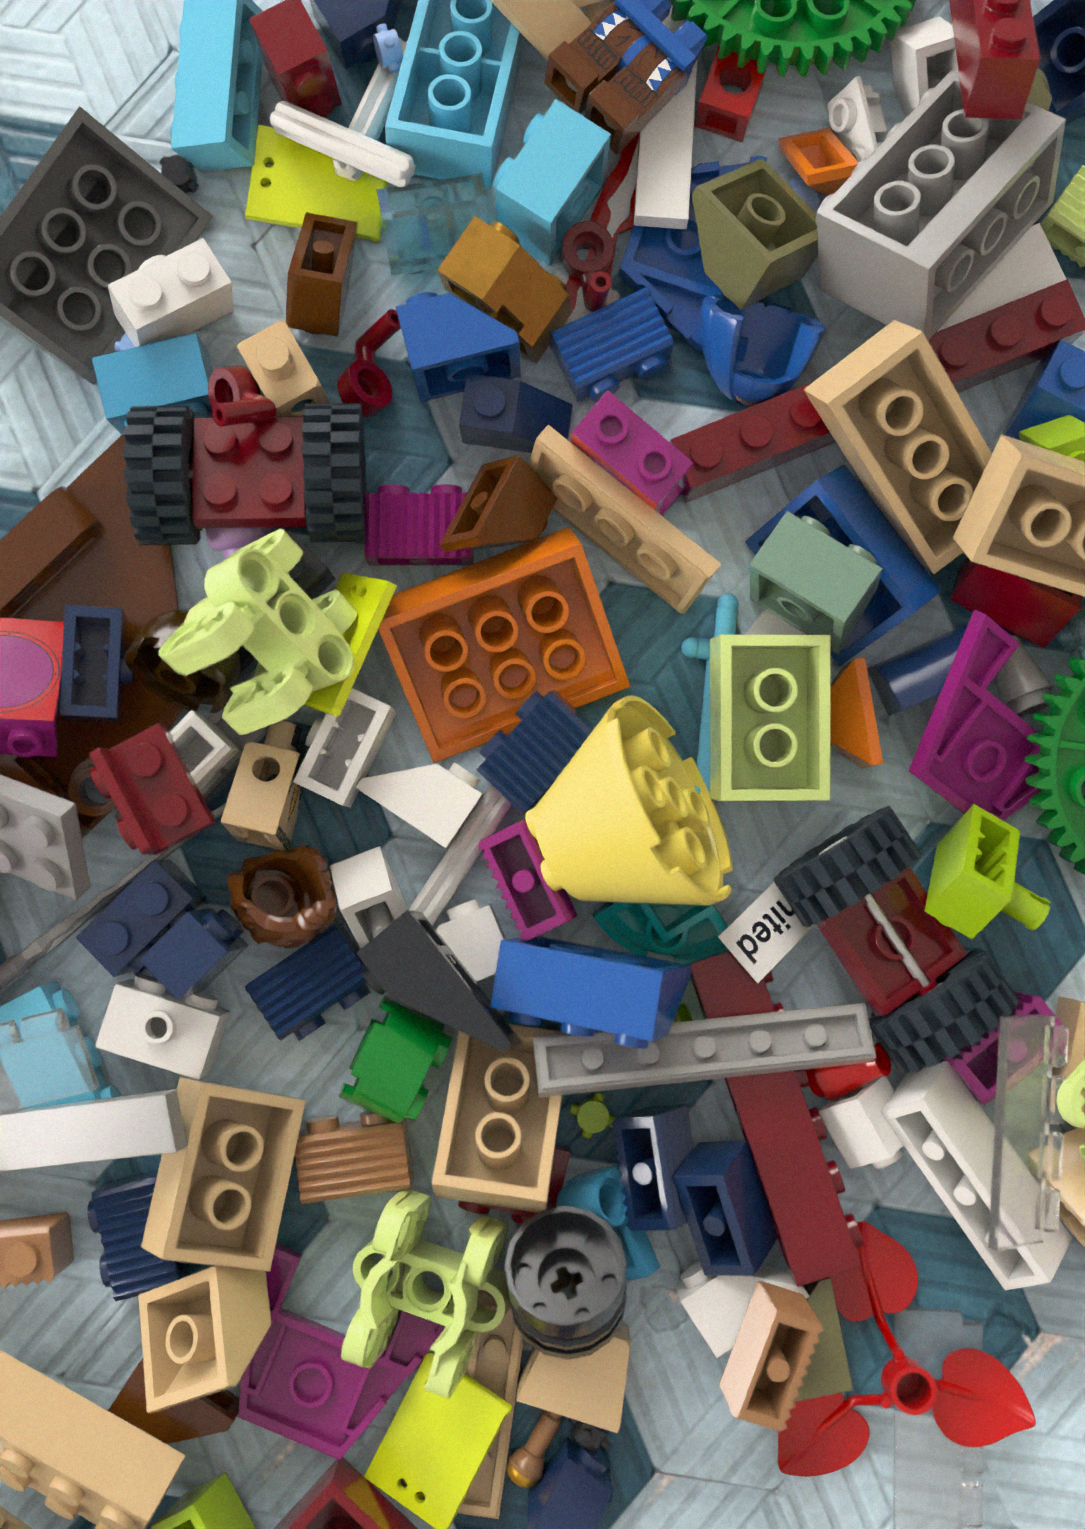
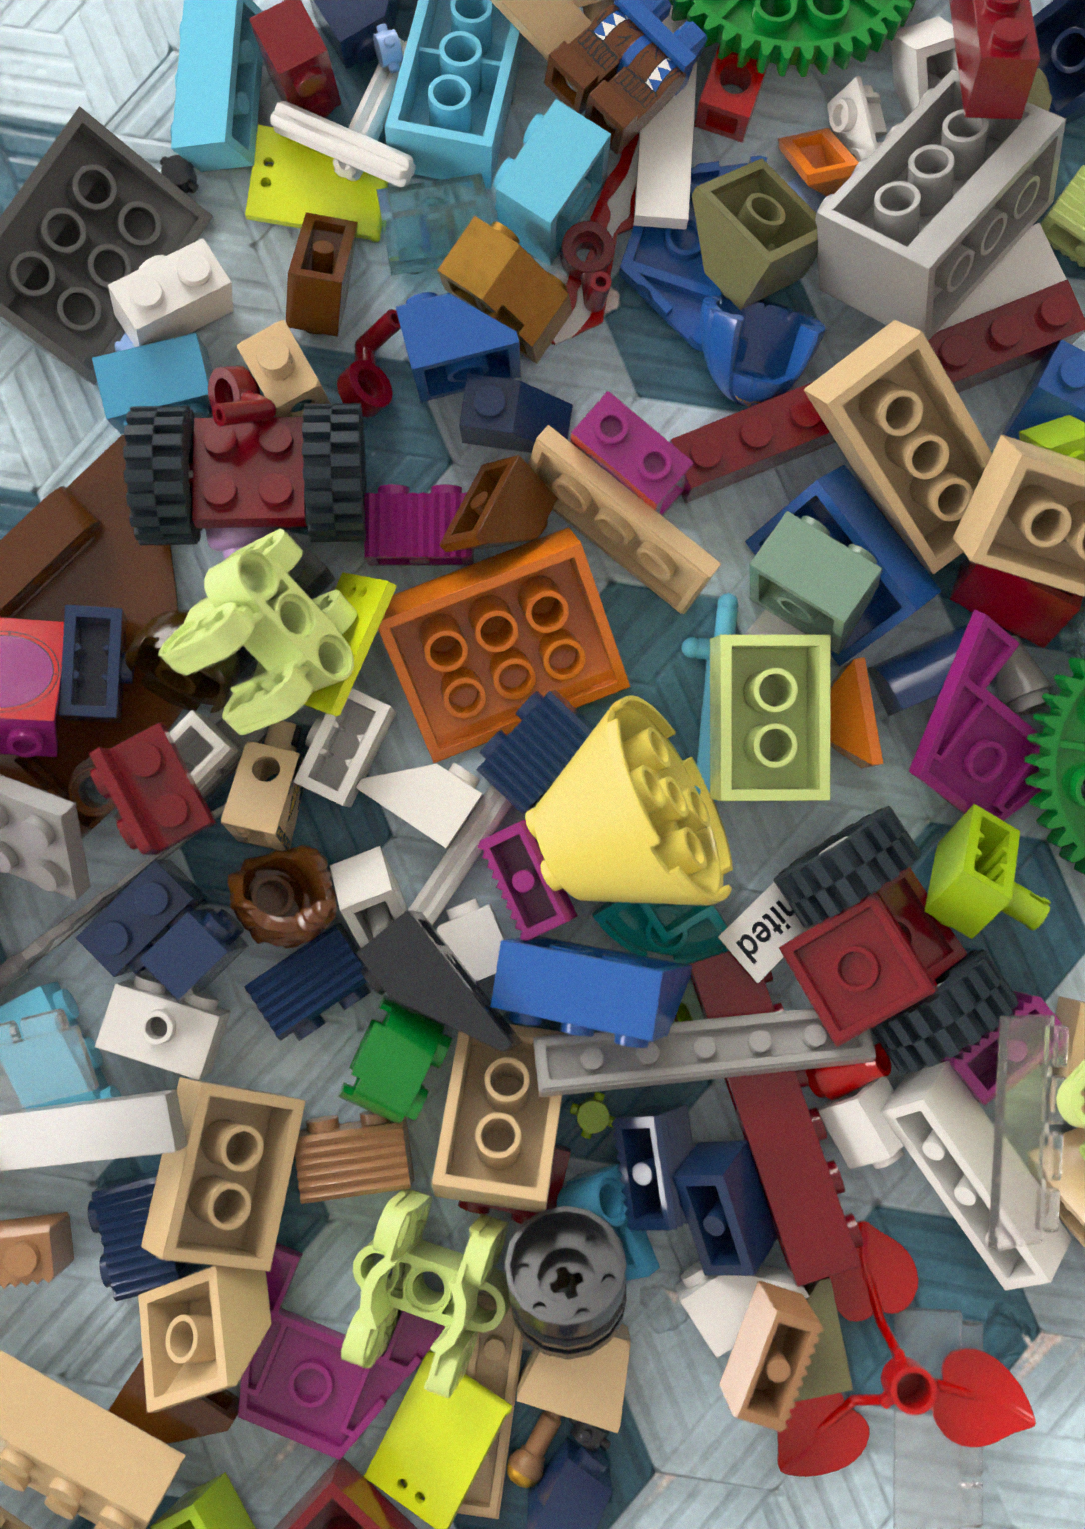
blue brick [550,287,674,402] -> none
none -> dark red tile [778,891,938,1047]

